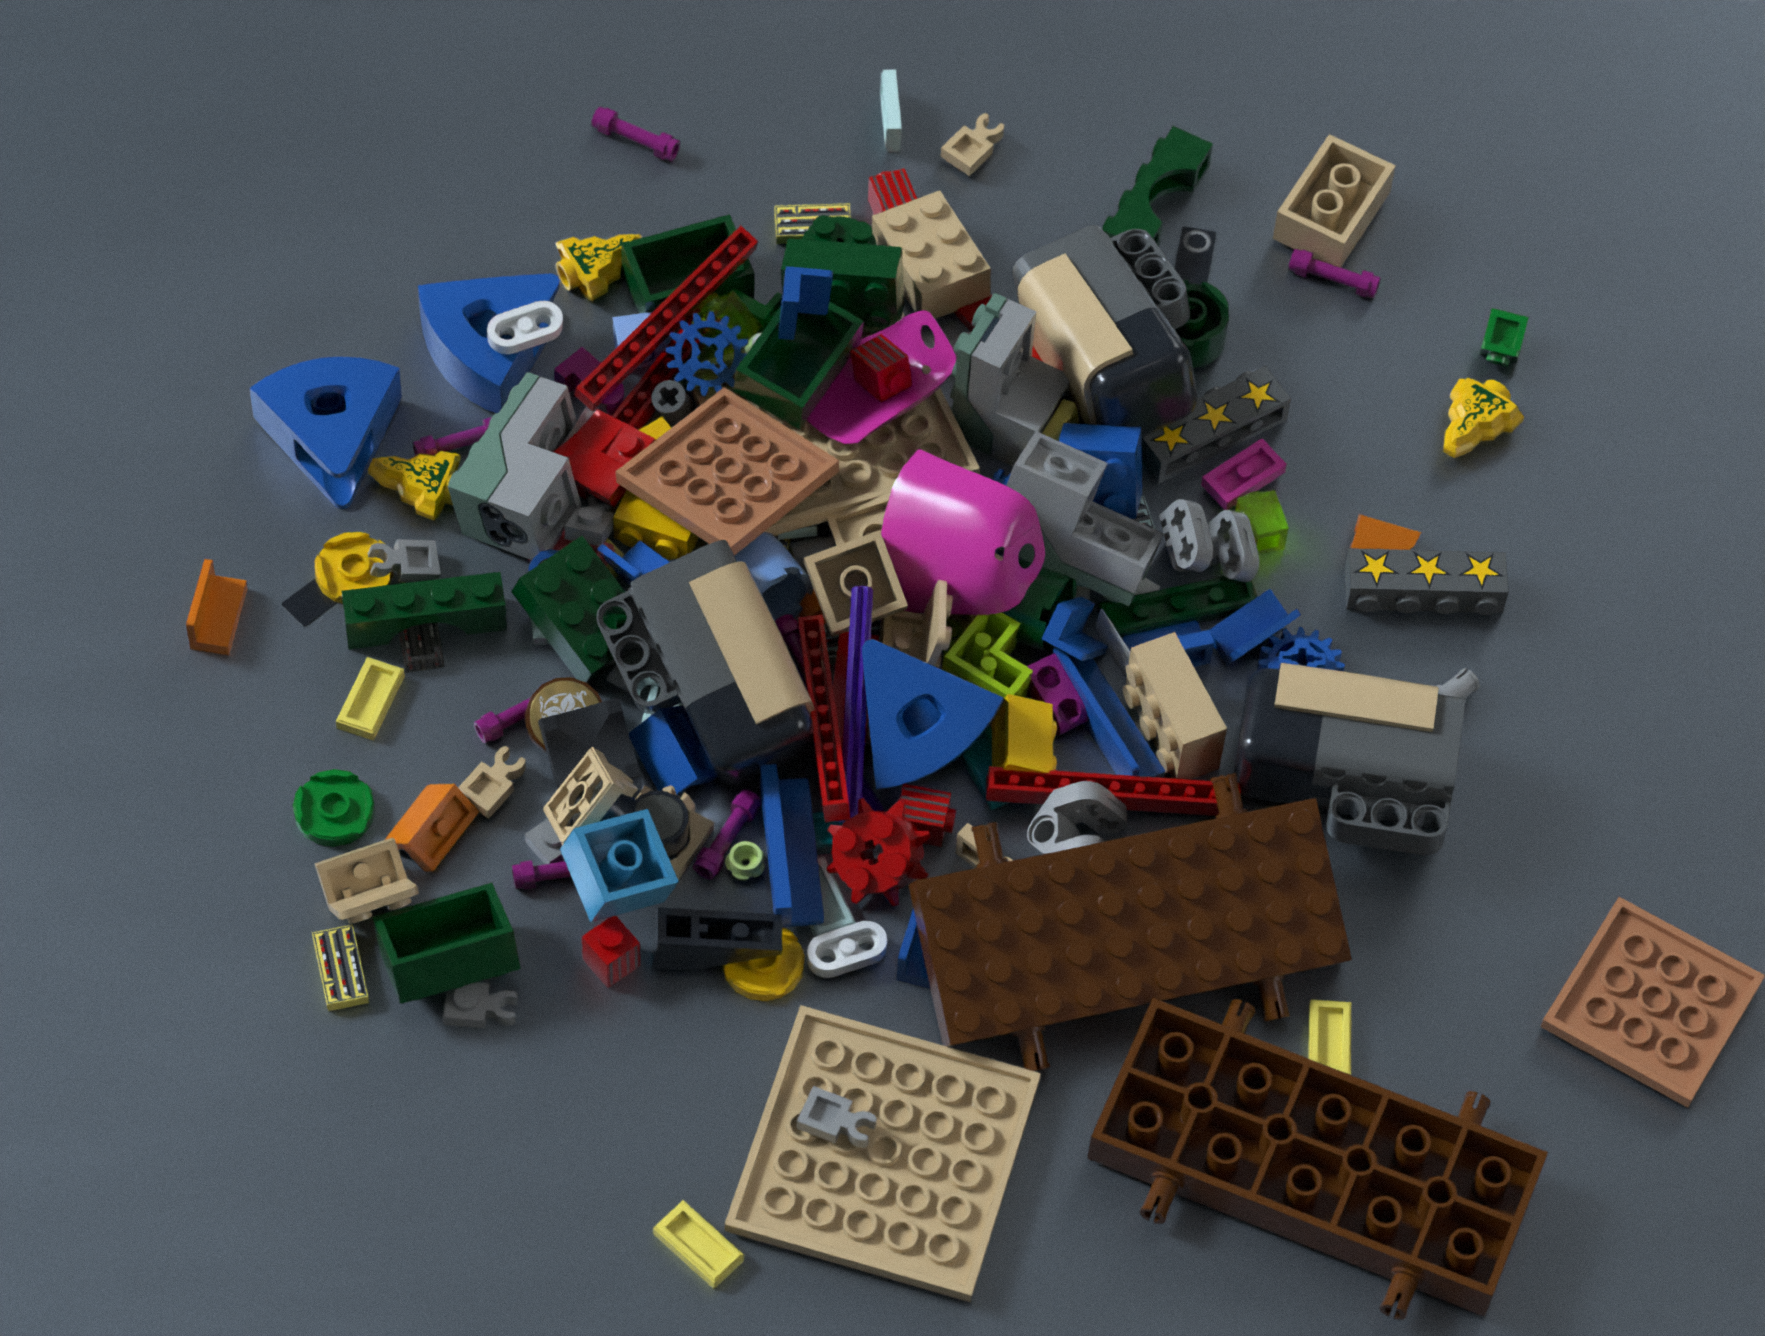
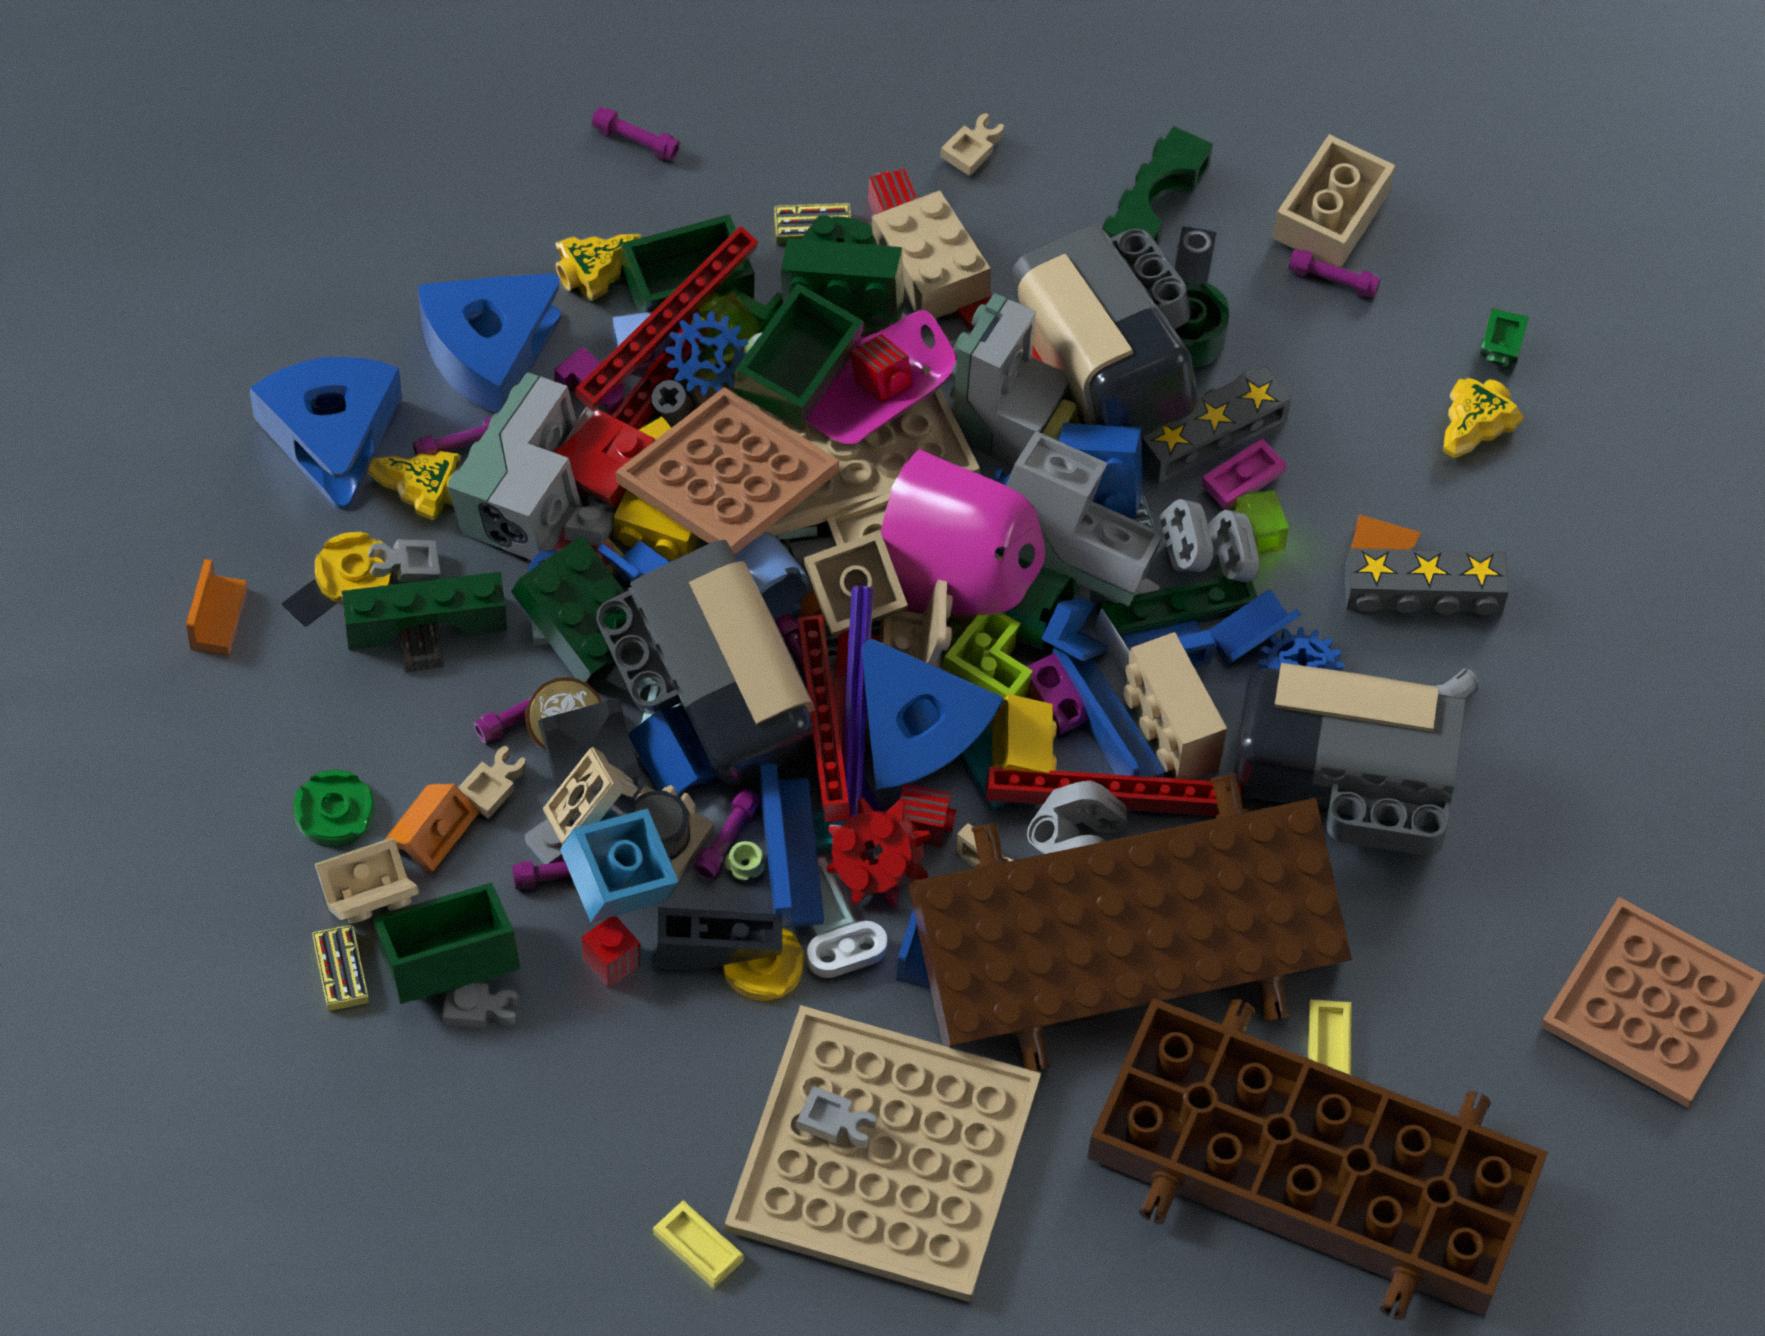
light yellow tile [336,657,405,741] -> none
white plate [487,301,563,354] -> none
blue panel [778,266,833,340] -> none
light aqua tile [880,69,902,152] -> none

